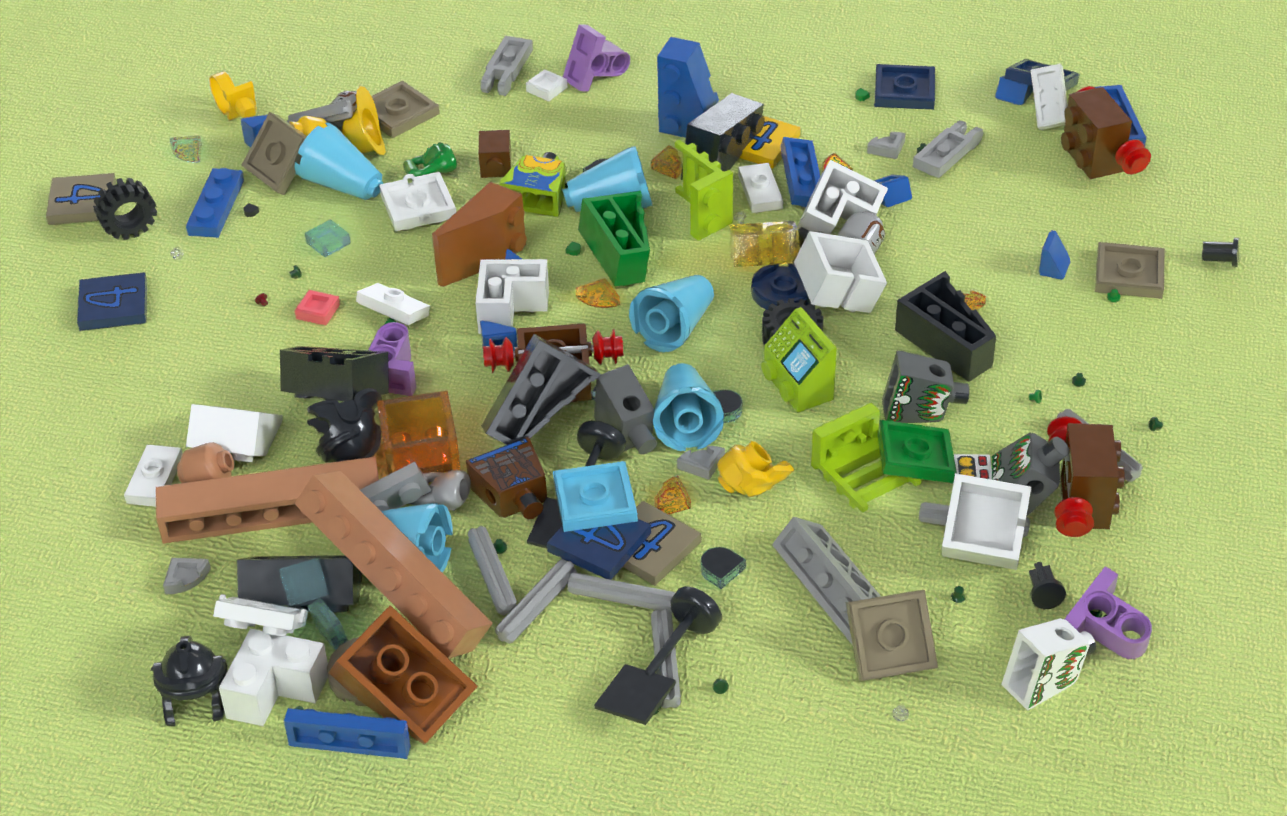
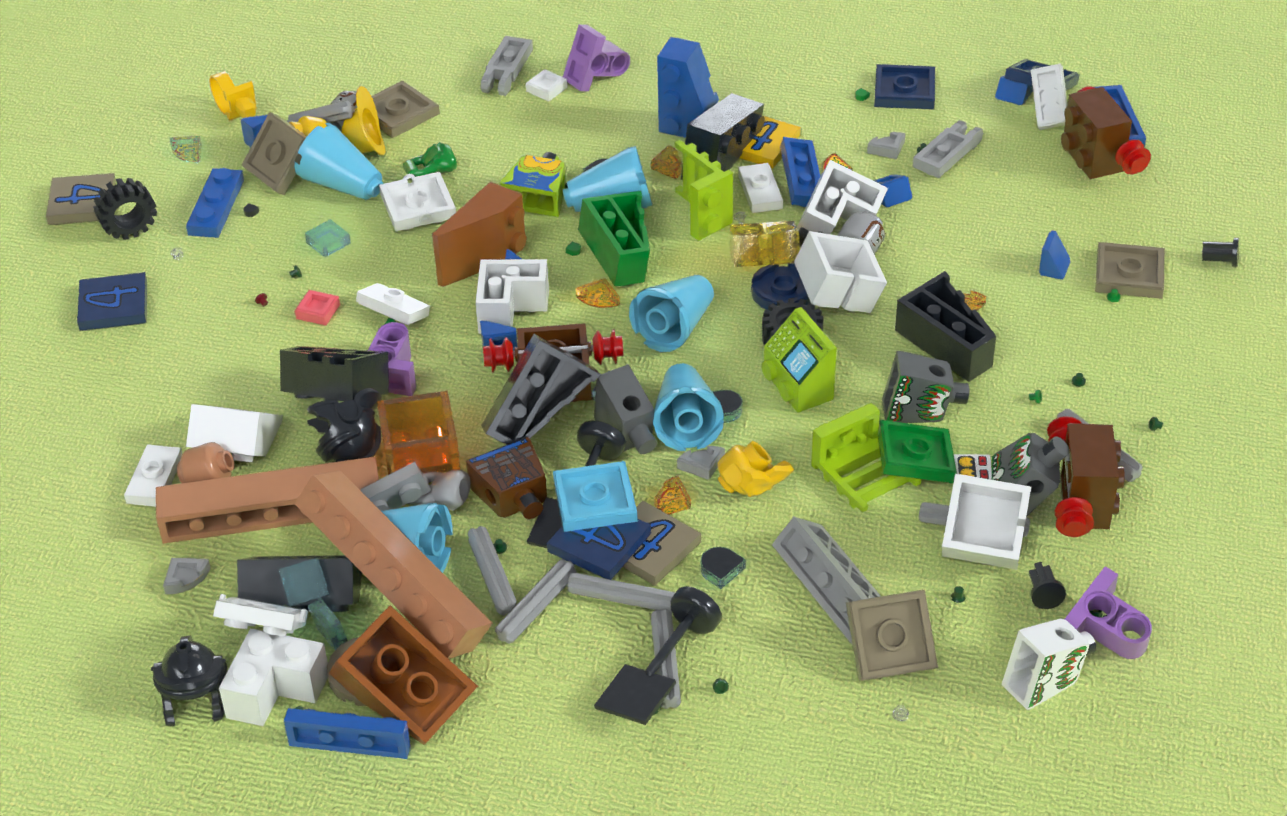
reddish brown brick [478,130,512,178] -> none

